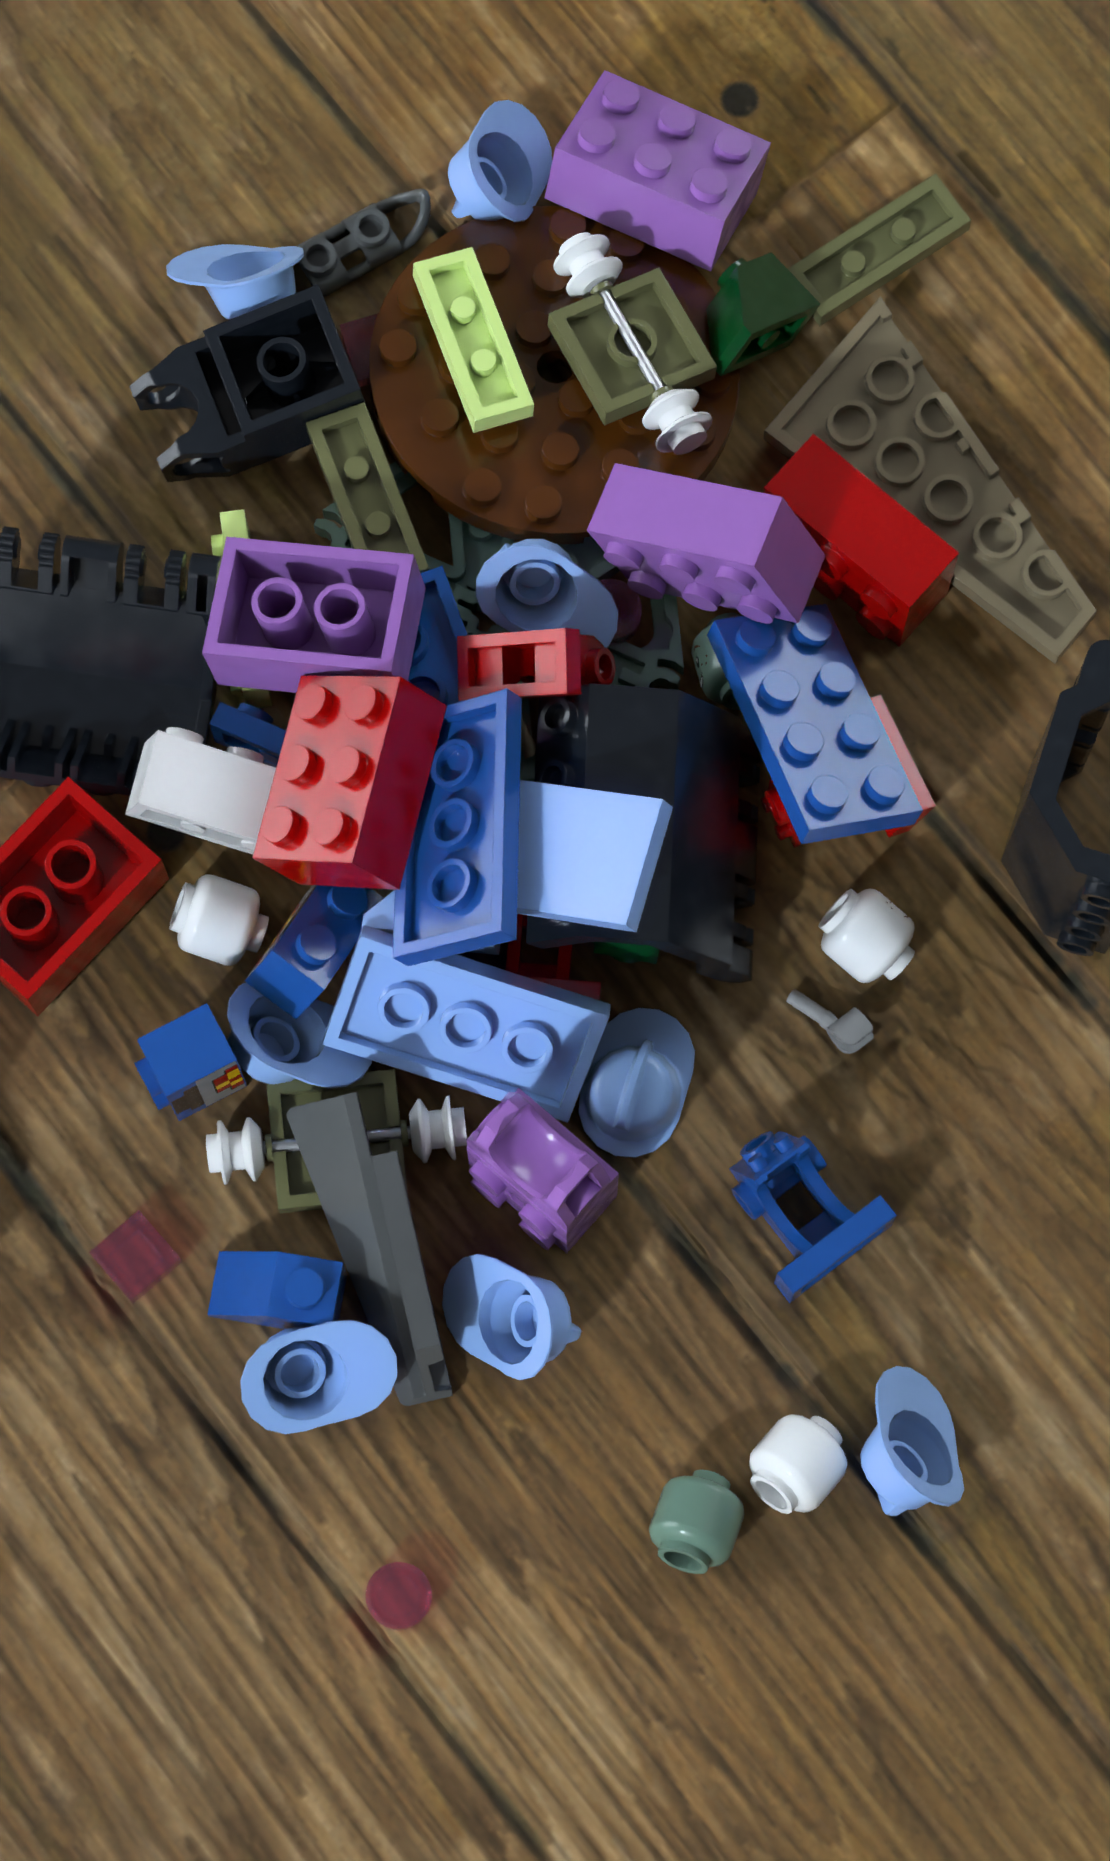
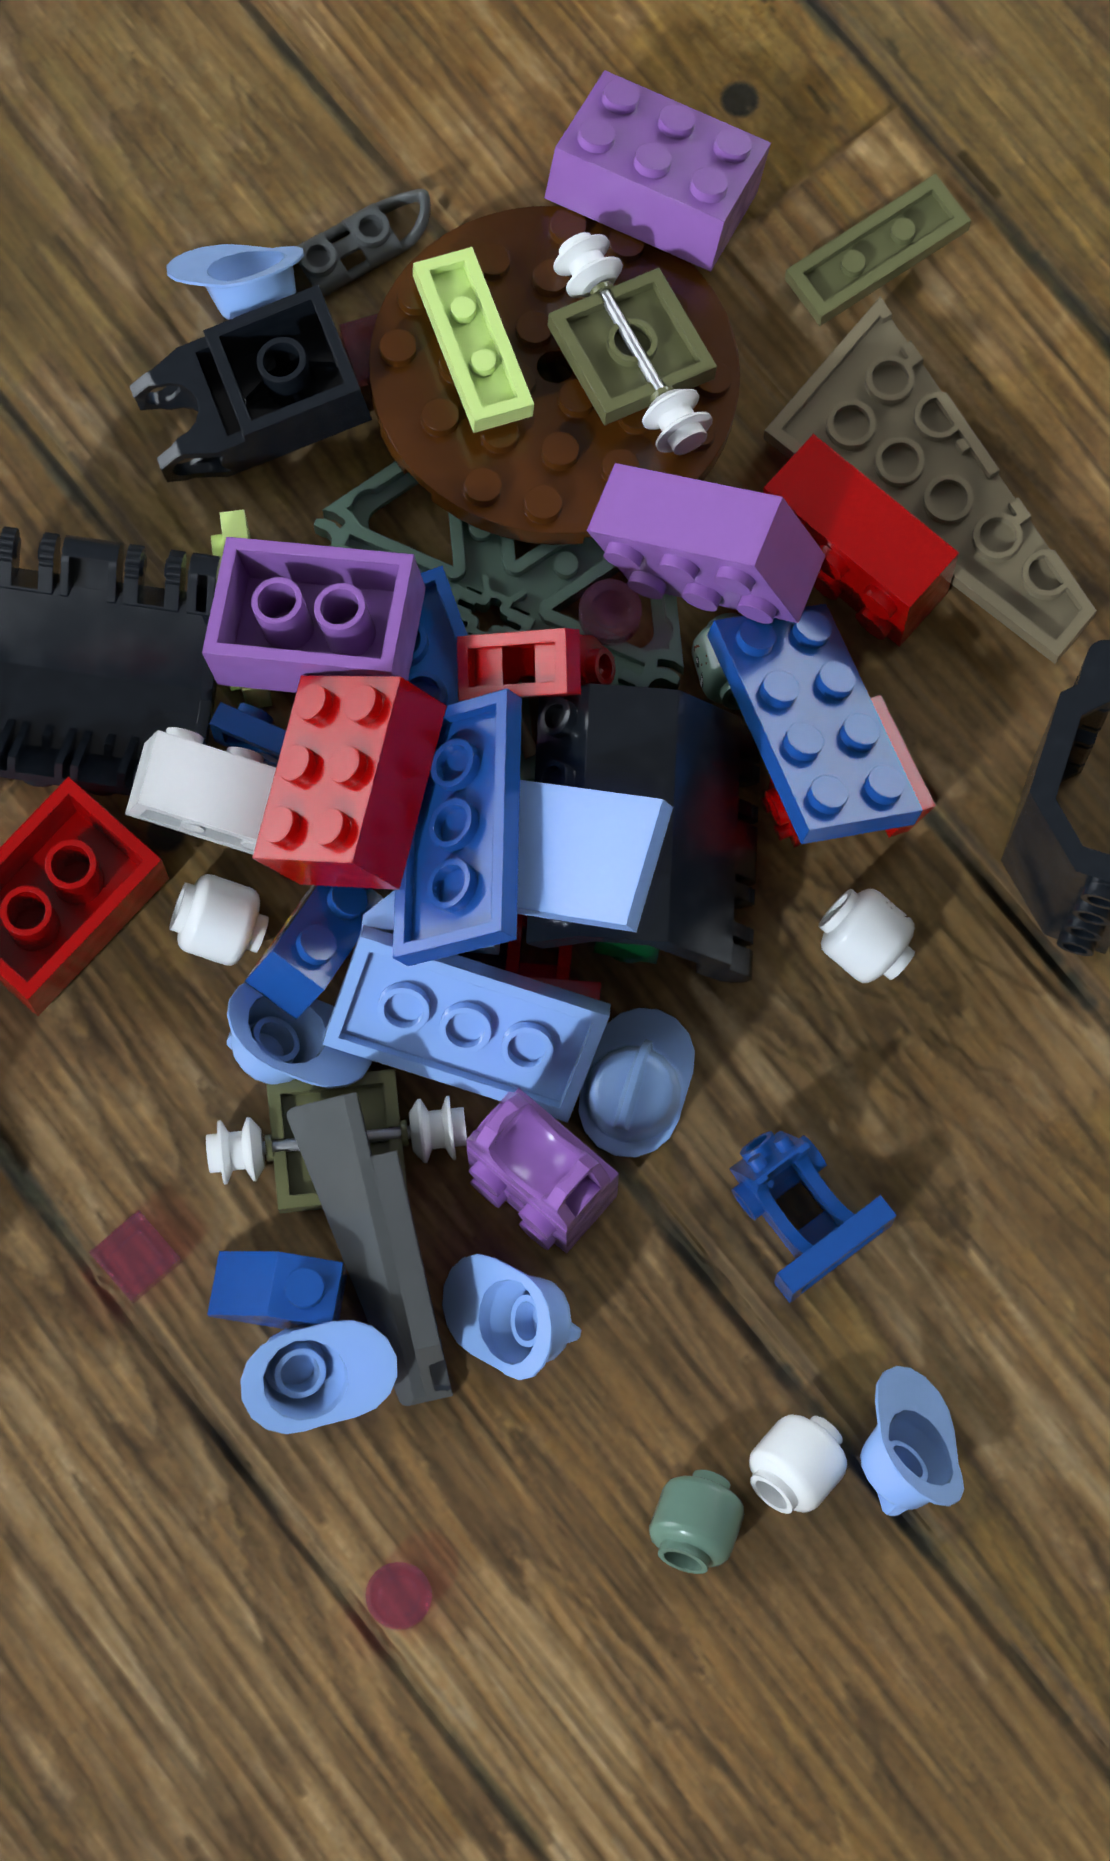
blue brick [134,1003,247,1121] -> none
olive plate [306,402,429,573] -> none
light blue piece [448,100,552,222] -> none
light blue piece [476,539,618,648] -> none
dark green slope [706,252,820,376] -> none
light grey hand [786,989,874,1054] -> none

